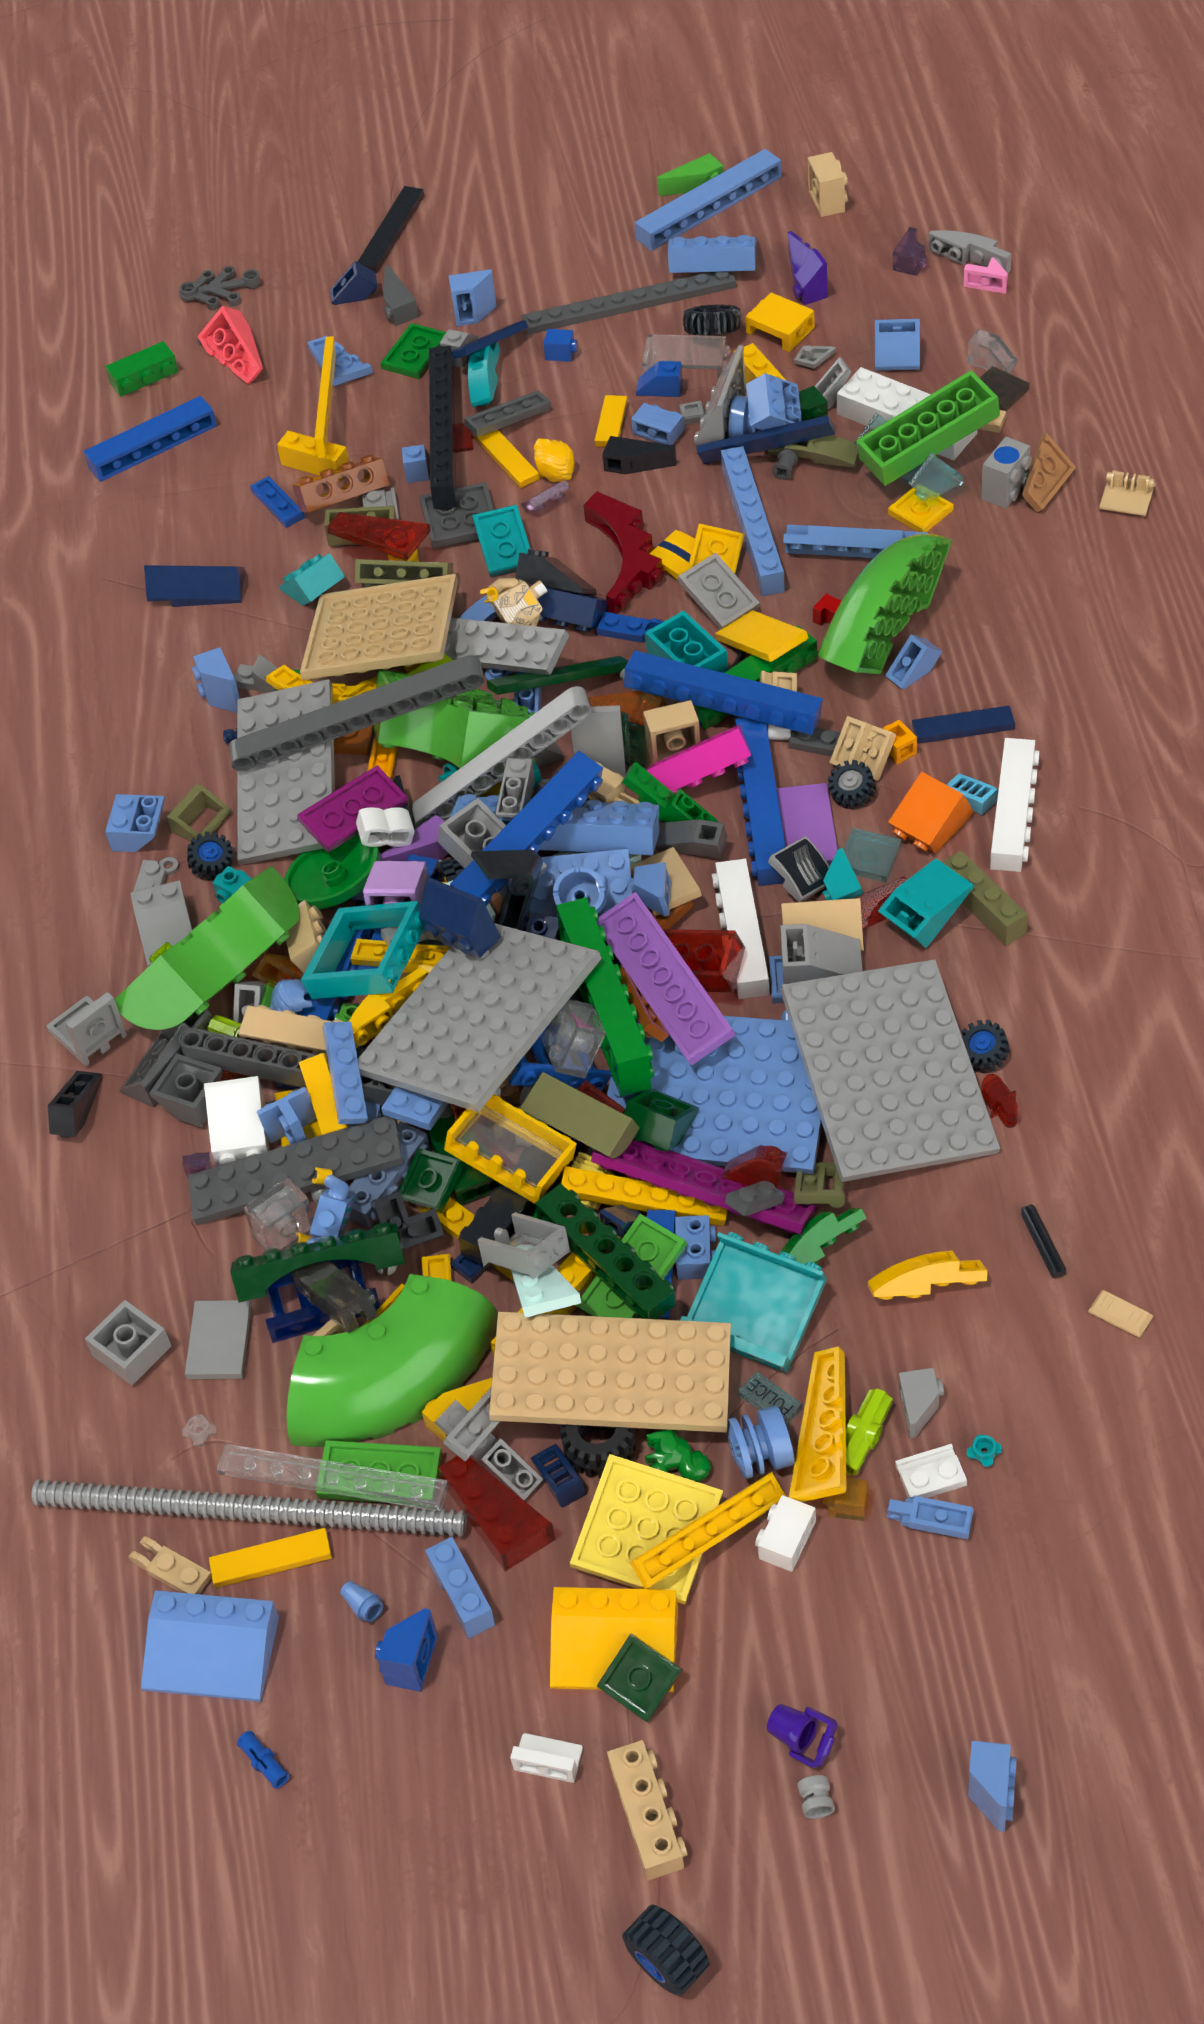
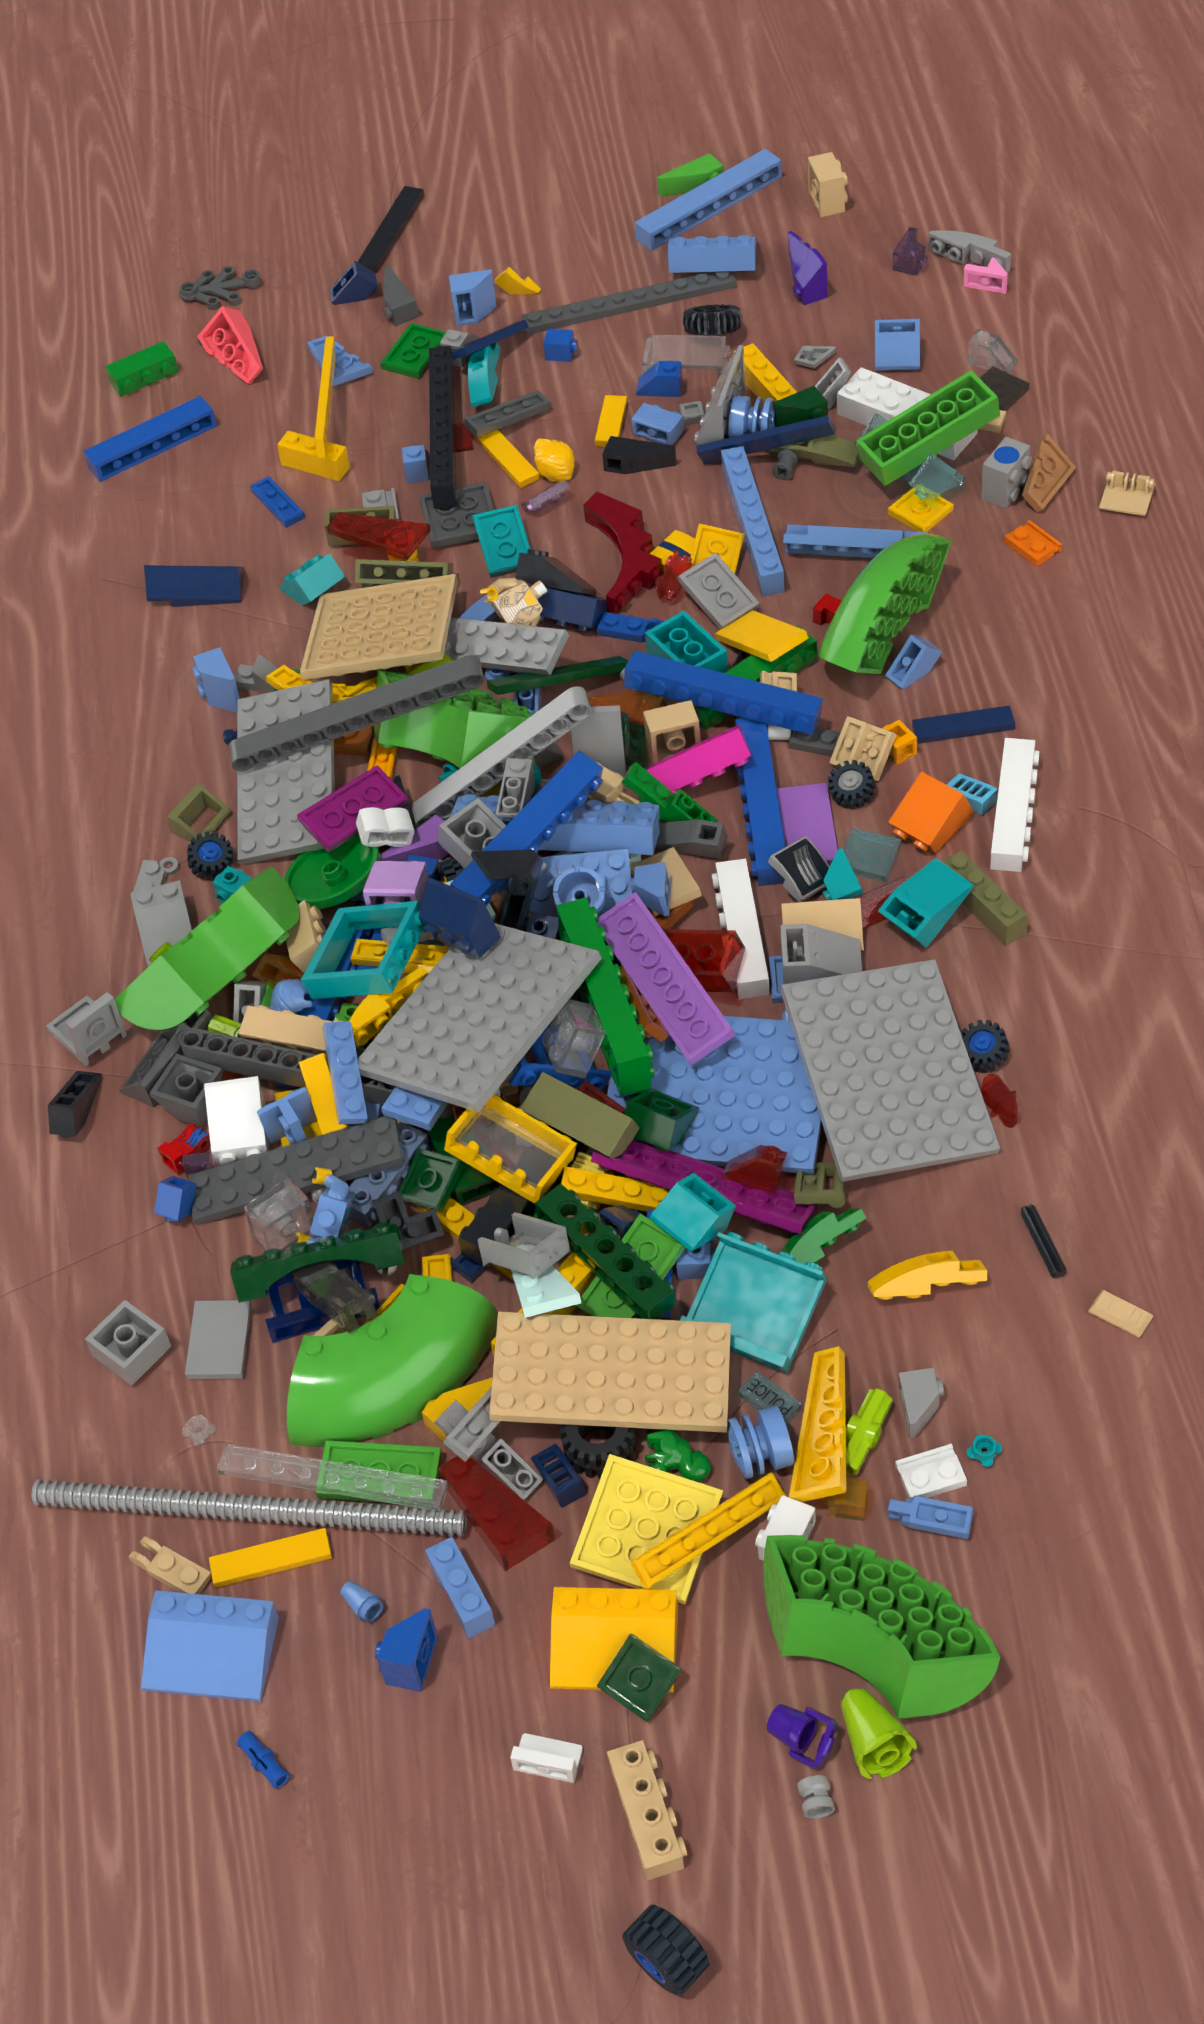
medium blue slope [105,794,165,852] -> none
dark orange brick [293,455,390,513] -> none
dark grey plate [725,1181,785,1216] -> none
yellow panel [745,292,815,352] -> none
medium blue slope [746,373,802,430] -> none
medium blue slope [968,1741,1017,1832] -> none
none -> blue brick [154,1176,197,1222]
none -> red leg [158,1123,211,1176]
none -> yellow slope [494,267,541,295]
none -> teal slope [650,1173,736,1252]
none -> clear red hinge [655,549,692,601]
none -> bright green brick [763,1535,1000,1719]
none -> lime cone [841,1688,917,1779]
none -> orange plate [1004,520,1062,567]

